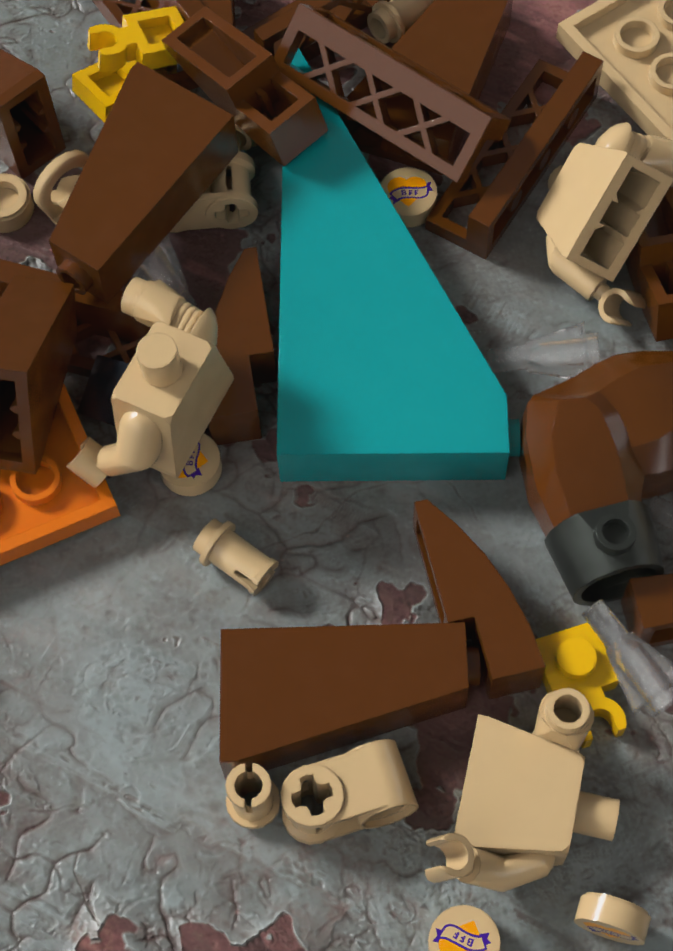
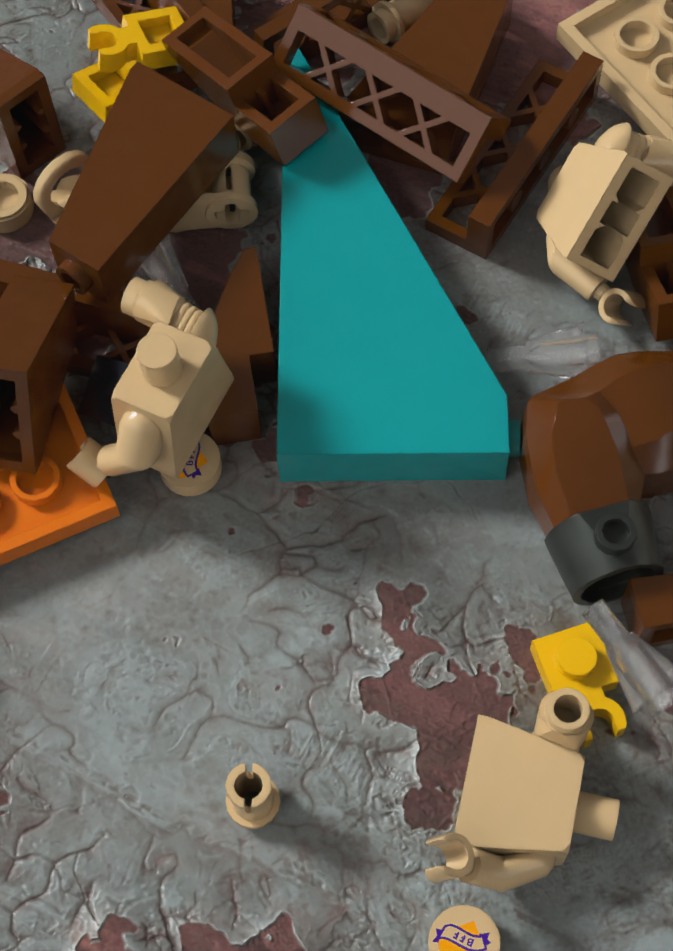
tan pin [193,518,279,596] -> none
reddish brown slope [219,622,480,780] -> none
tan piece [280,739,419,845] -> none
tan tile [381,167,437,227] -> none
reddish brown slope [413,499,546,700] -> none
tan tile [574,892,651,945] -> none

